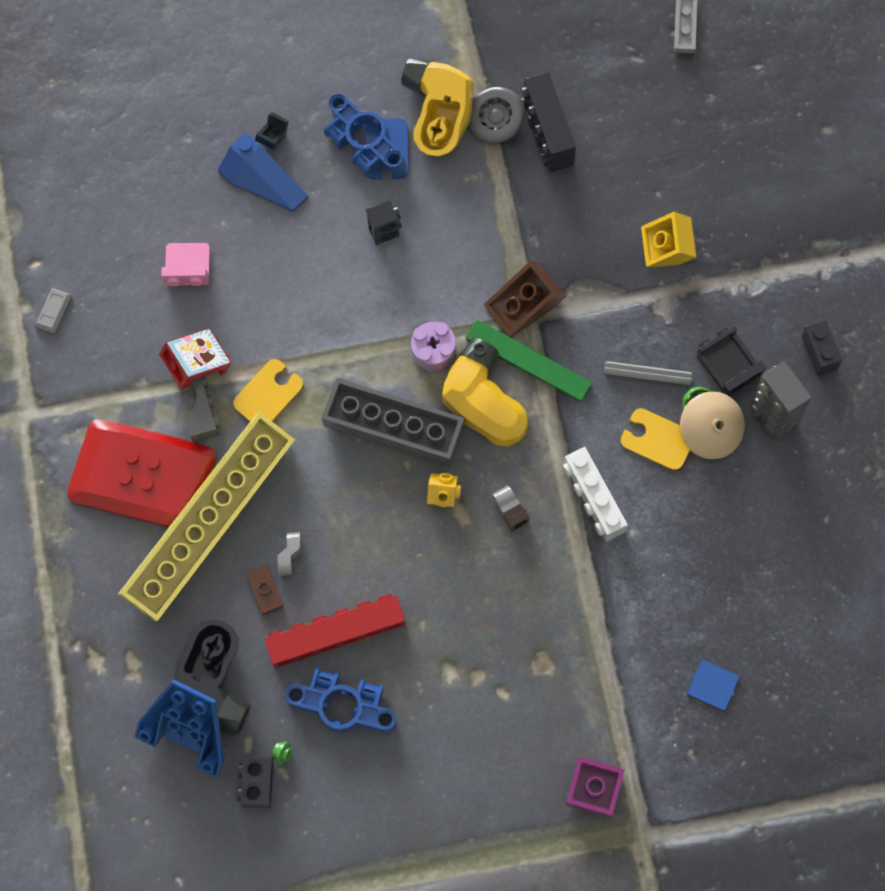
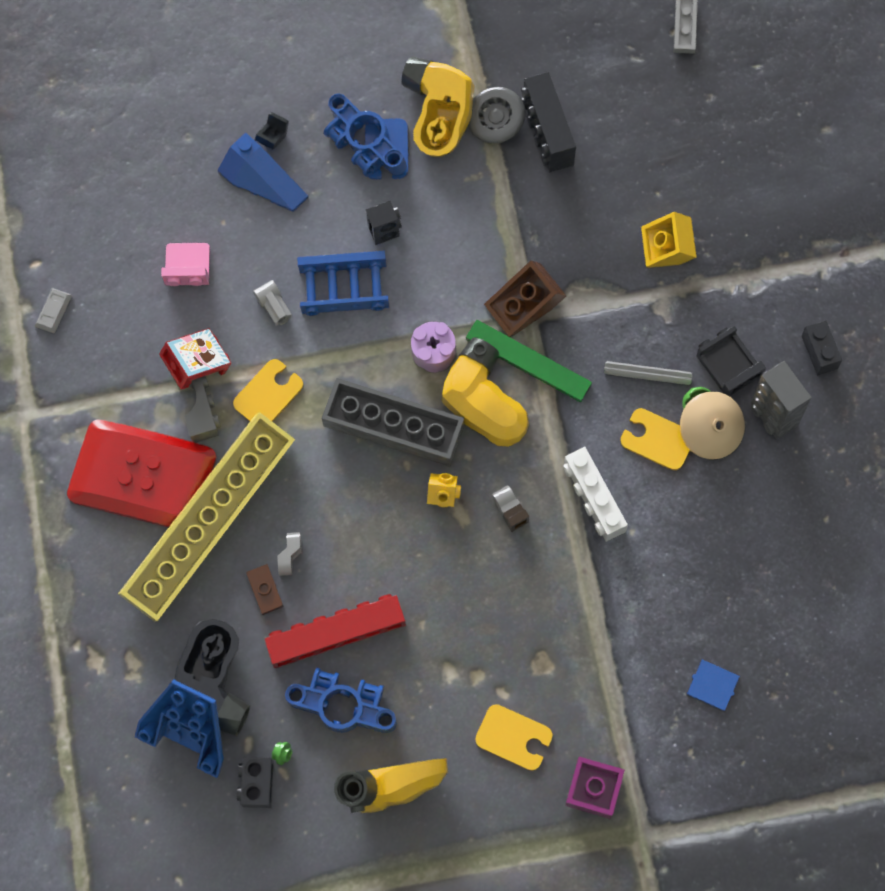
none -> light grey piece [253,280,292,326]
none -> blue fence [297,251,389,316]
none -> yellow piece [334,758,448,813]
none -> yellow piece [475,704,552,771]

